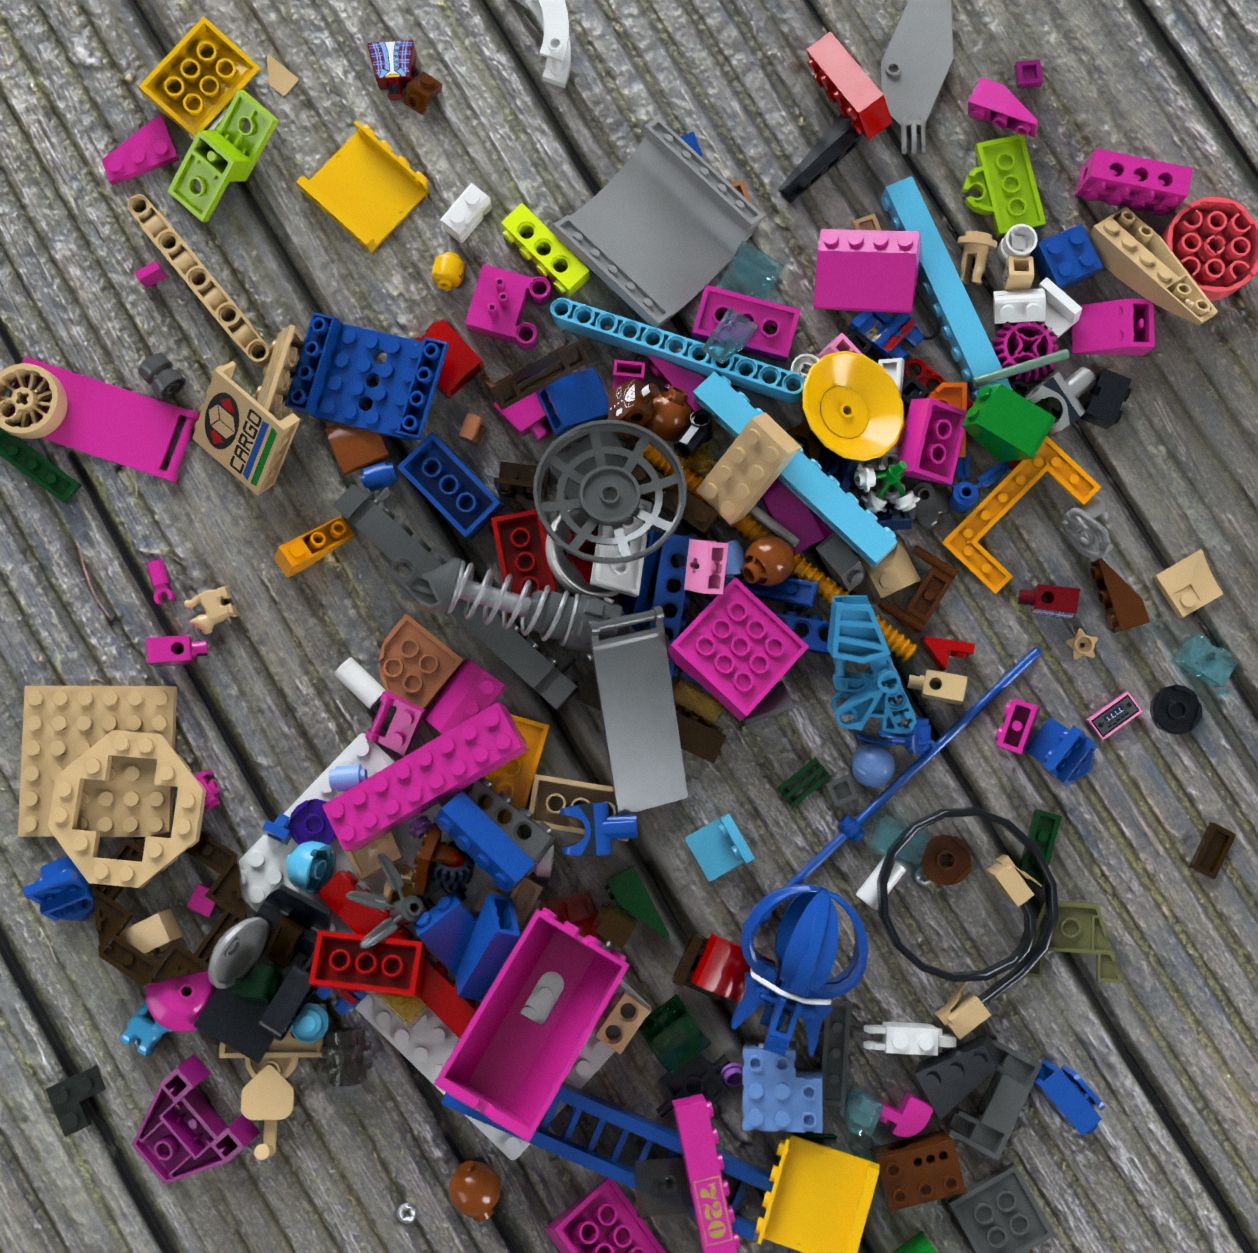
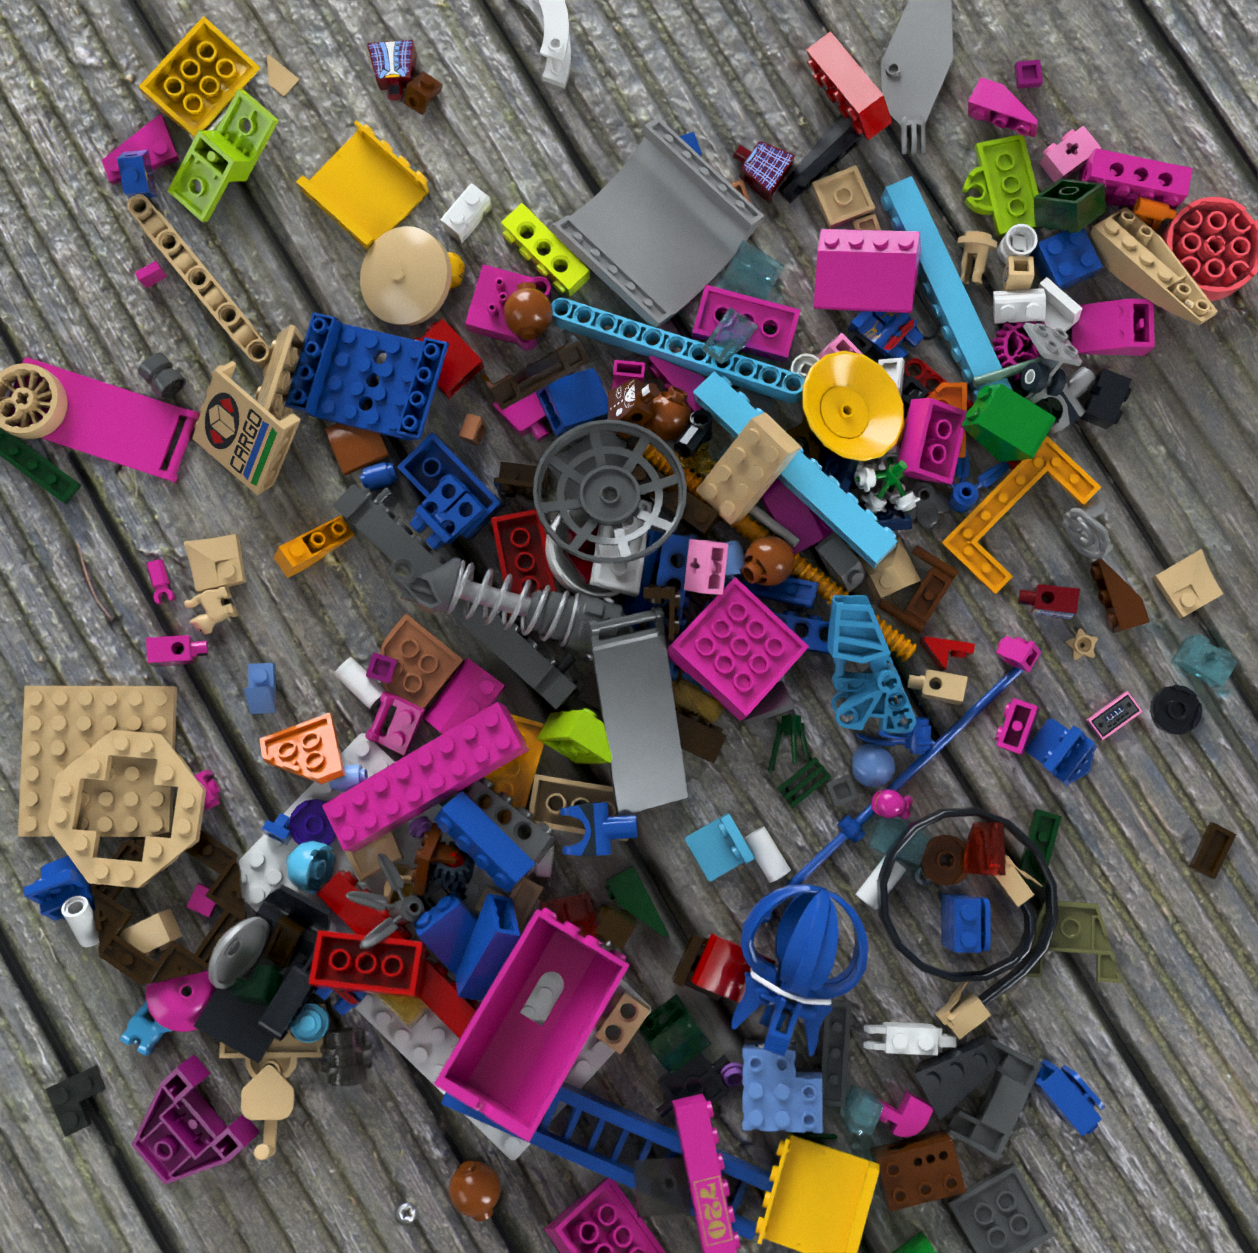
none -> white pin [61,896,99,947]
none -> blue torso [117,150,158,198]
none -> tan plate [184,534,246,593]
none -> medium blue slope [244,663,276,714]
none -> orange plate [259,713,345,784]
none -> tan dish [360,227,452,326]
none -> magenta plate [366,652,399,684]
none -> blue hips [410,474,488,550]
none -> dark orange brick [503,282,553,340]
none -> lime slope [537,708,612,764]
none -> dark brown bracket [643,585,680,640]
none -> dark red torso [733,141,795,202]
none -> white pin [744,826,791,883]
none -> dark green plant [768,715,810,773]
none -> tan plate [811,165,875,229]
none -> dark pink piece [871,789,913,819]
none -> blue brick [941,894,991,953]
none -> clear red plate [964,821,1006,876]
none -> dark pink brick [996,636,1041,673]
none -> light grey plate [1021,322,1082,396]
none -> dark green brick [1034,178,1105,233]
none -> bright pink brick [1039,126,1101,183]
none -> orange plant [1133,197,1177,231]

